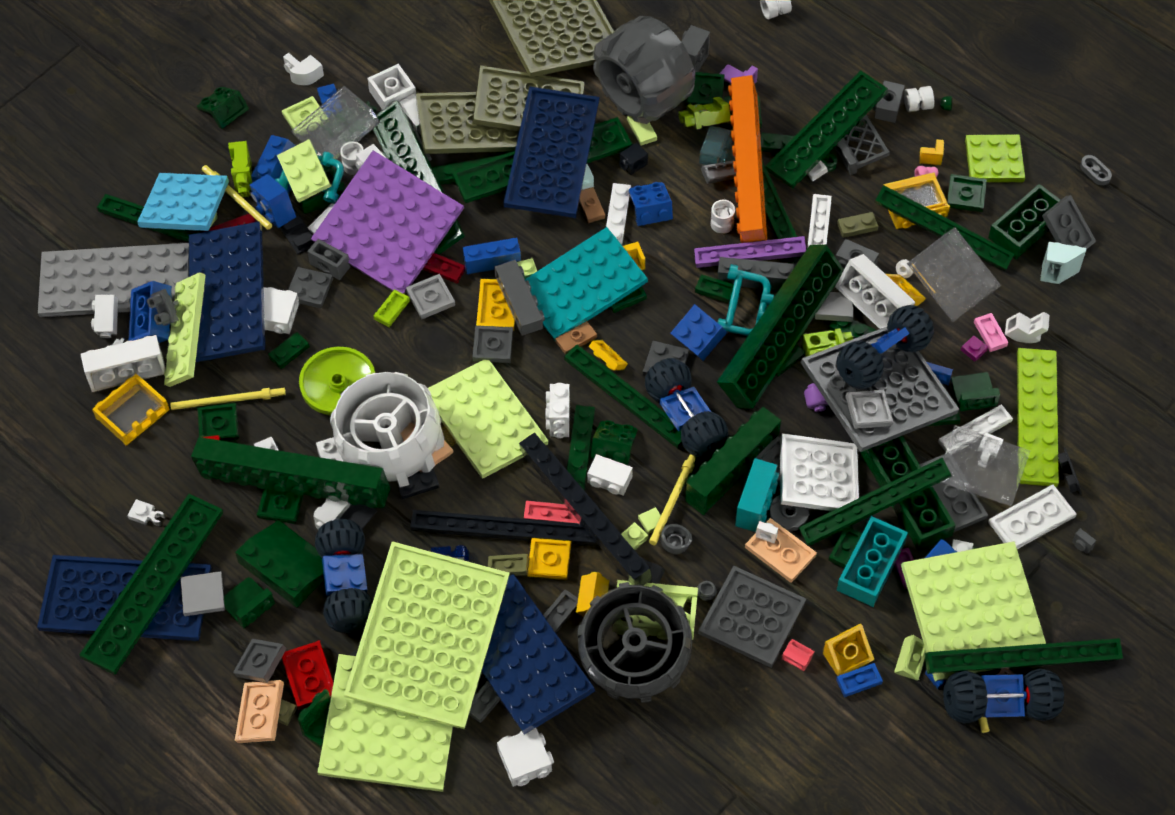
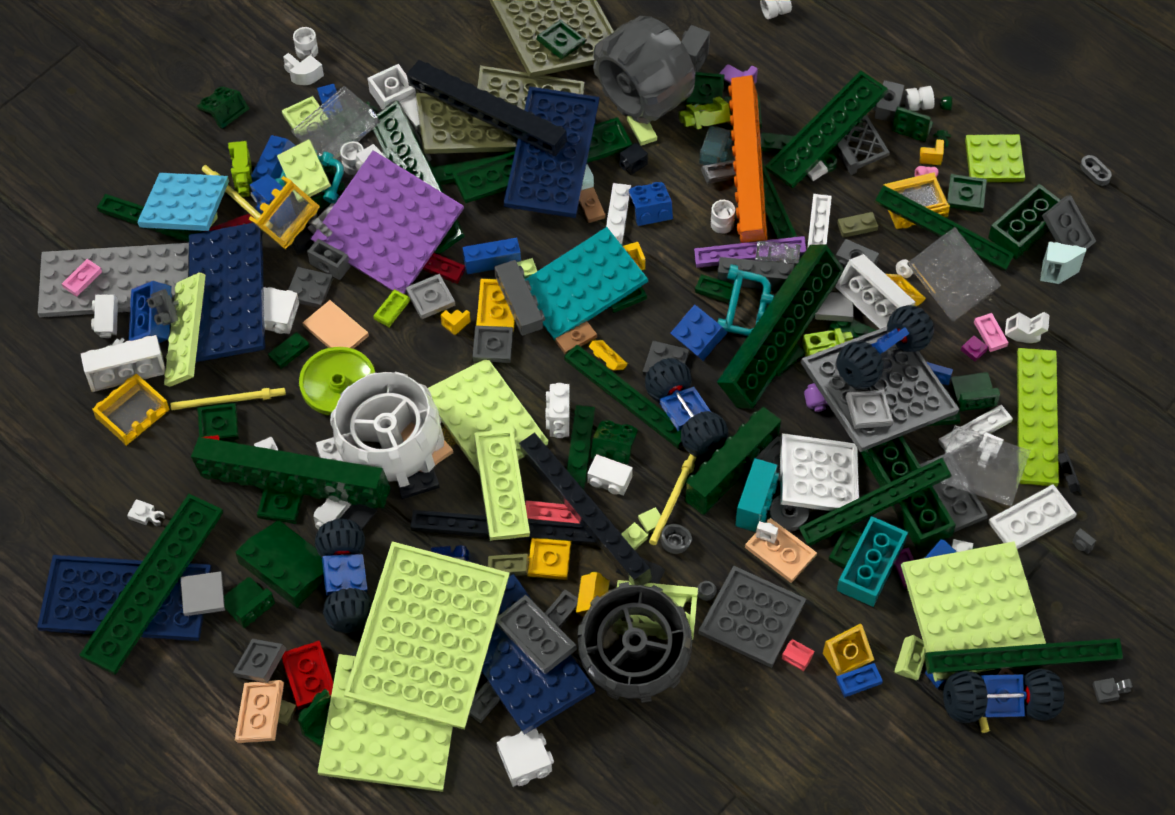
none -> bright pink plate [62,259,102,297]
none -> window [249,176,320,249]
none -> white wheel [293,27,318,60]
none -> light nougat tile [303,300,369,349]
none -> light grey hinge [307,213,333,237]
none -> black brick [407,60,568,157]
none -> yellow panel [441,310,471,335]
none -> yellowish green plate [474,429,530,541]
none -> dark grey plate [496,595,577,674]
none -> dark green tile [536,19,586,60]
none -> clear brick [756,241,801,264]
none -> dark green bracket [892,107,933,142]
none -> dark green plate [933,130,951,148]
none -> dark grey plate [1092,678,1133,704]

